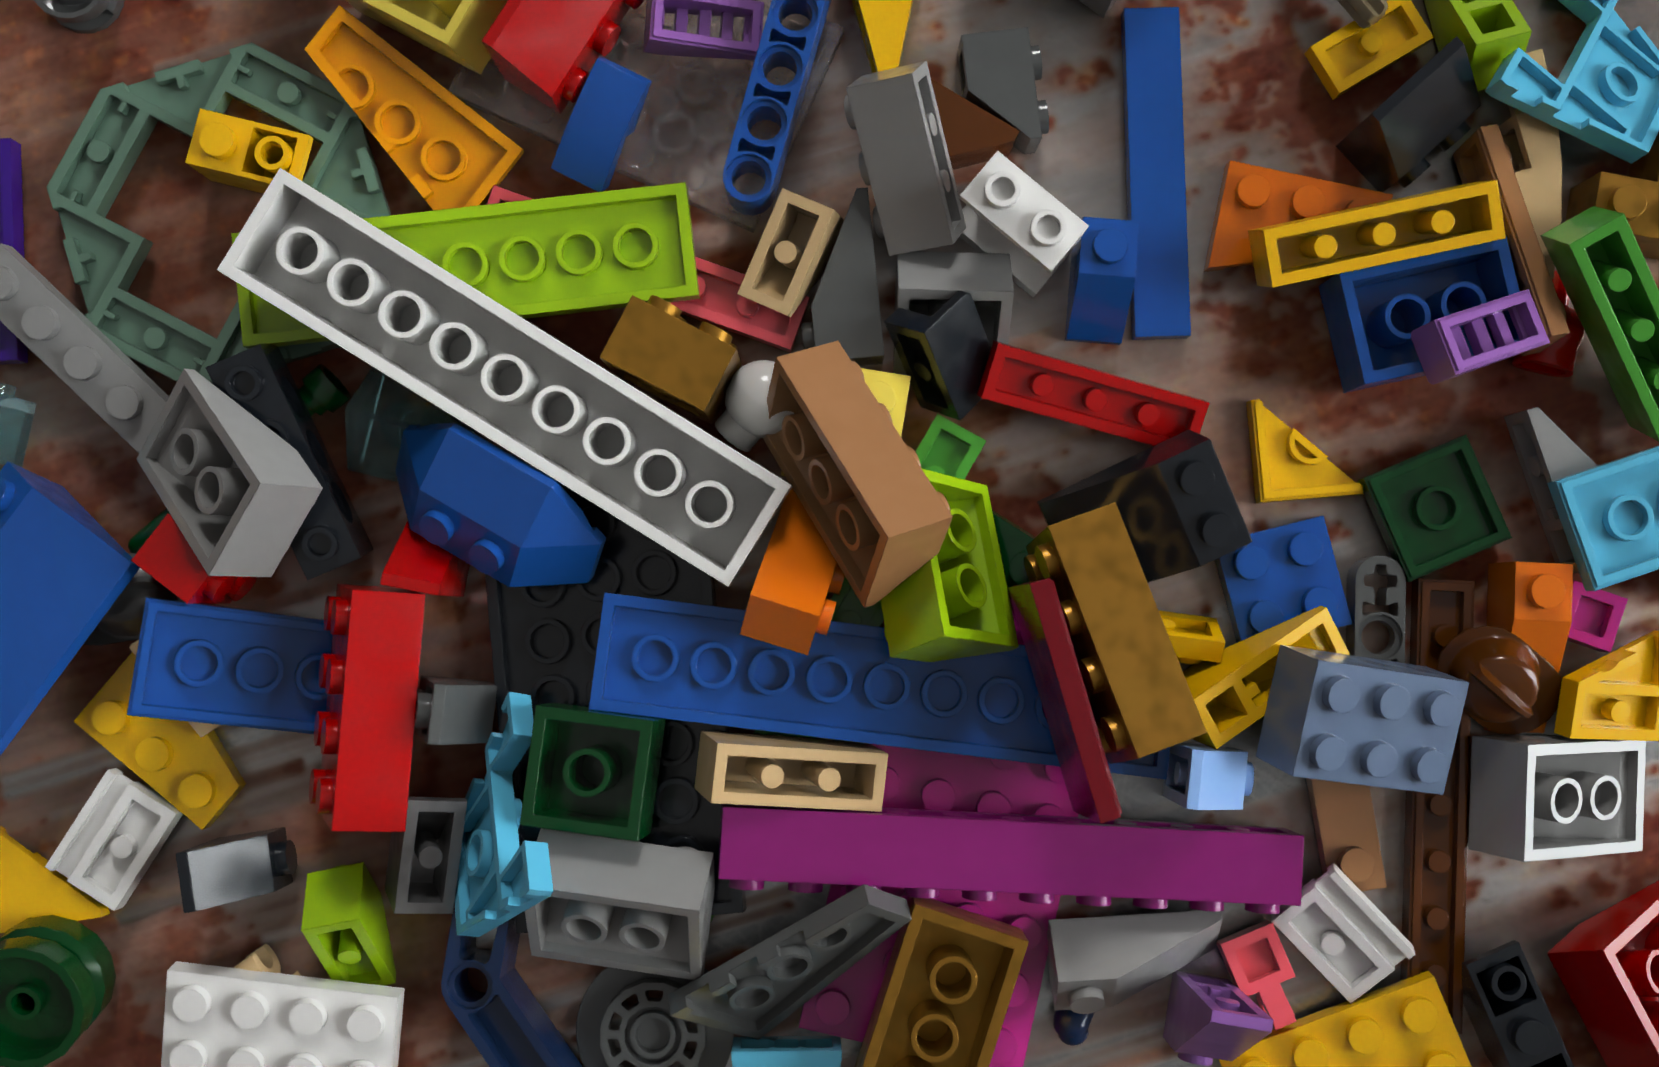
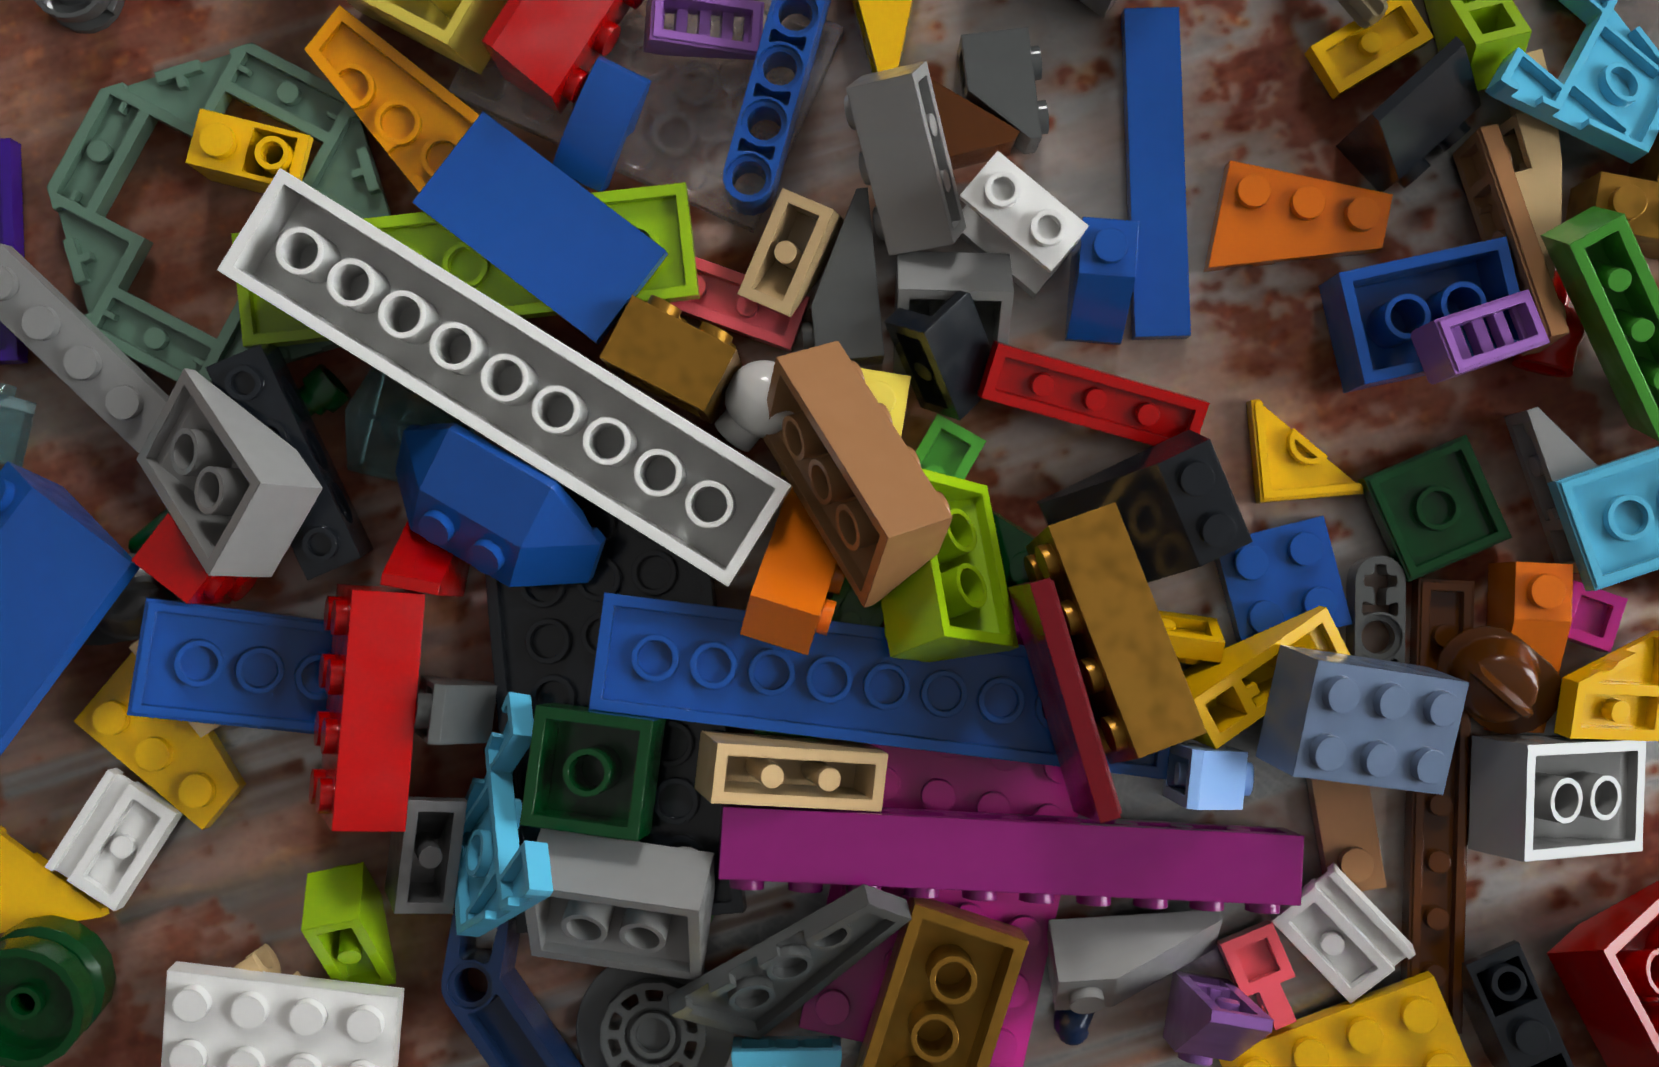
black slope [176,827,297,913] -> none
yellow brick [1248,180,1506,288] -> none
none -> blue tile [412,111,668,345]

